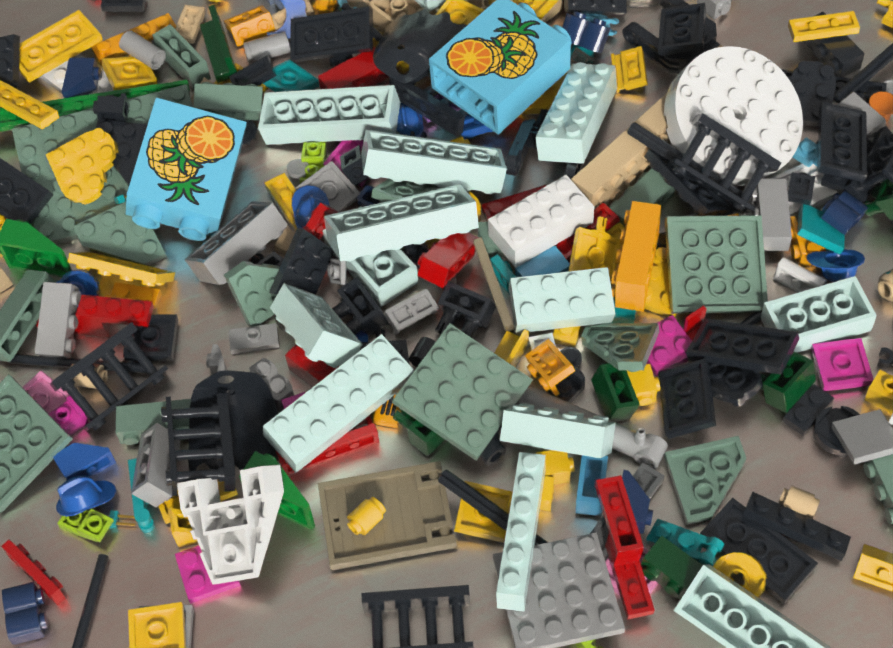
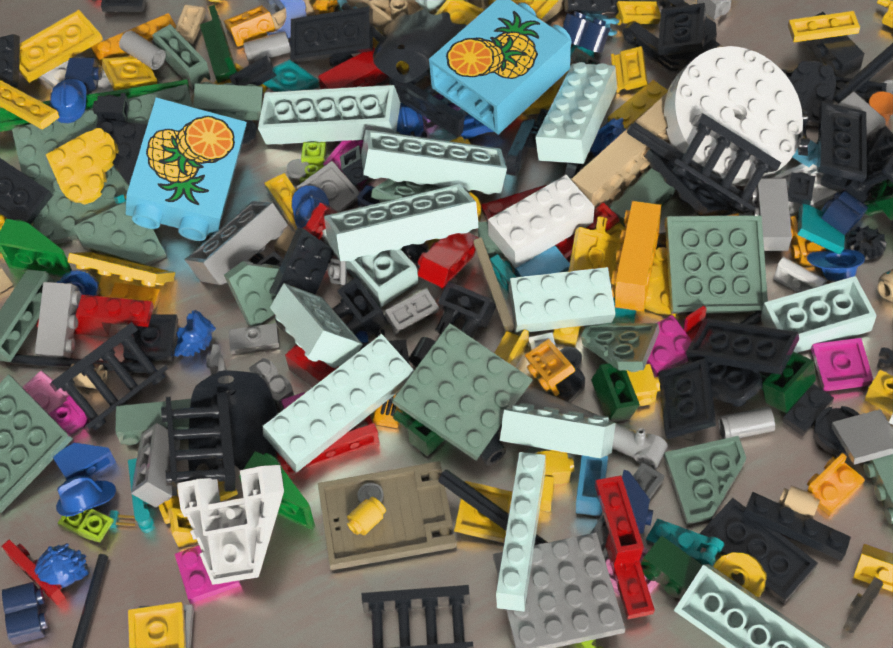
none -> blue hair [34,543,89,588]
none -> blue piece [50,79,87,123]
none -> blue hair [174,310,216,357]
none -> light grey piece [357,483,384,503]
none -> blue hair [590,118,626,156]
none -> yellow plate [607,80,668,129]
none -> yellow plate [615,1,661,26]
none -> light grey pin [718,406,775,439]
none -> black bar [798,110,810,156]
none -> light orange bracket [807,453,865,517]
none -> clear smoke plate [843,577,884,633]
none -> black gear [847,225,887,260]

